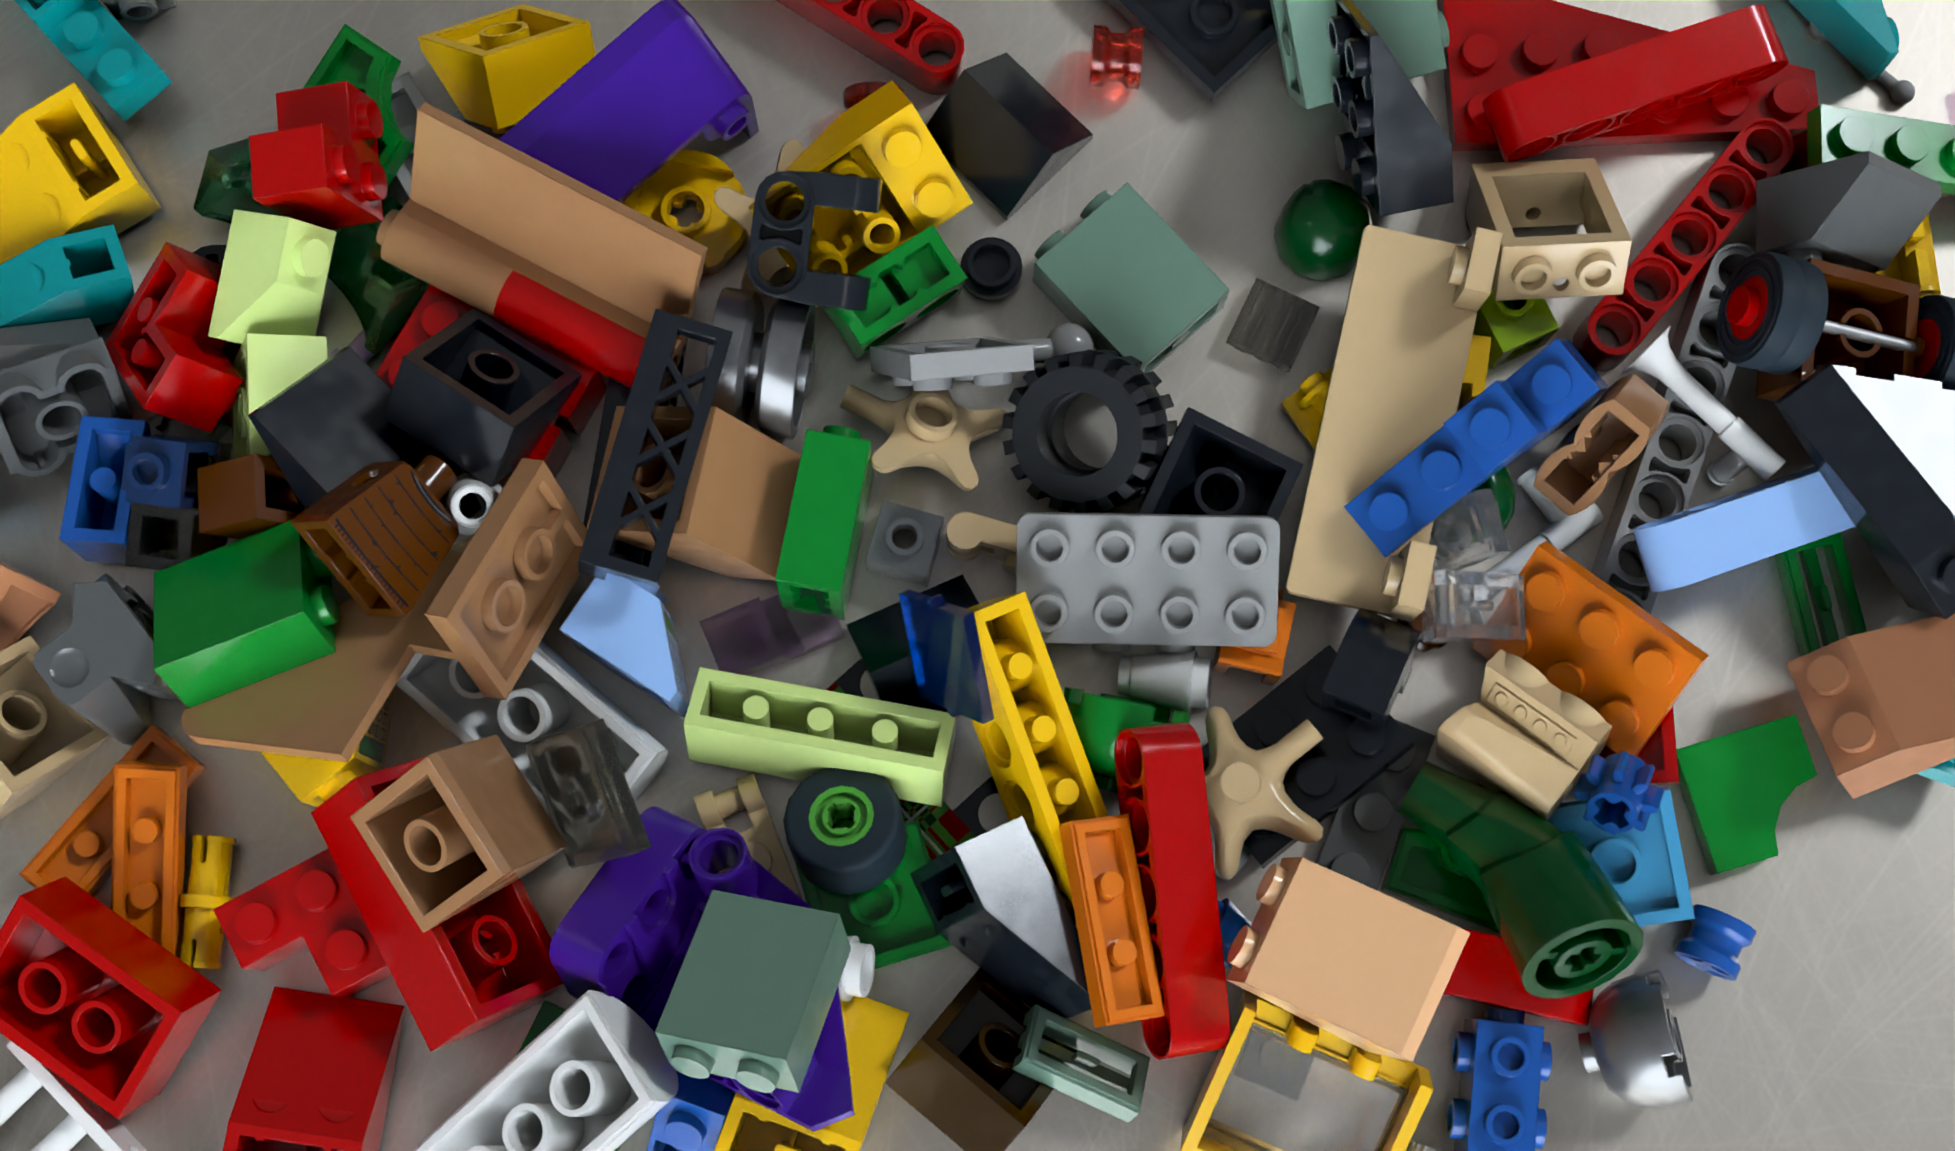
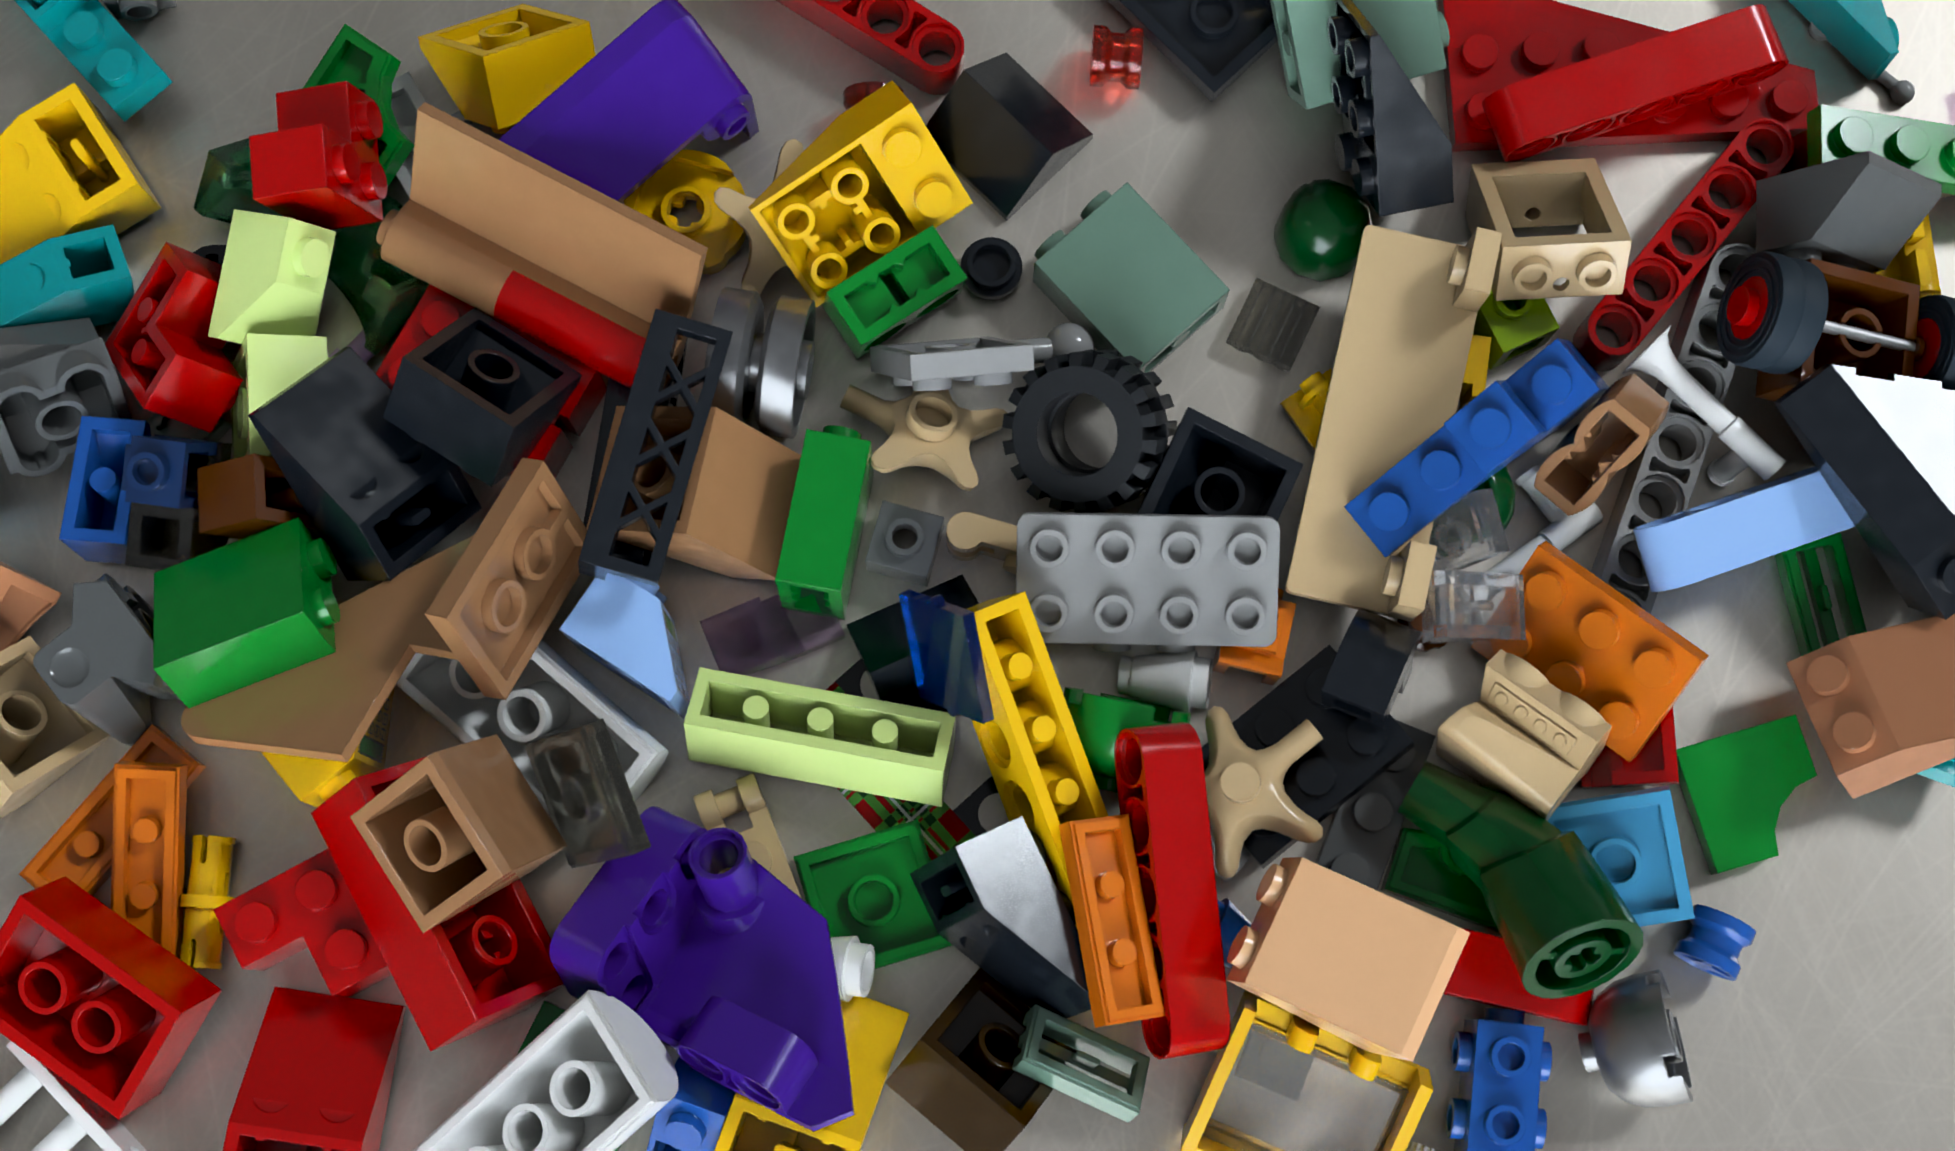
reddish brown torso [290,455,459,616] -> none
white cone [440,473,502,537] -> none
sand green brick [655,890,851,1093] -> none
black piece [747,170,883,311] -> none
black wheel [783,768,907,895] -> none
blue gear [1574,750,1664,835] -> none

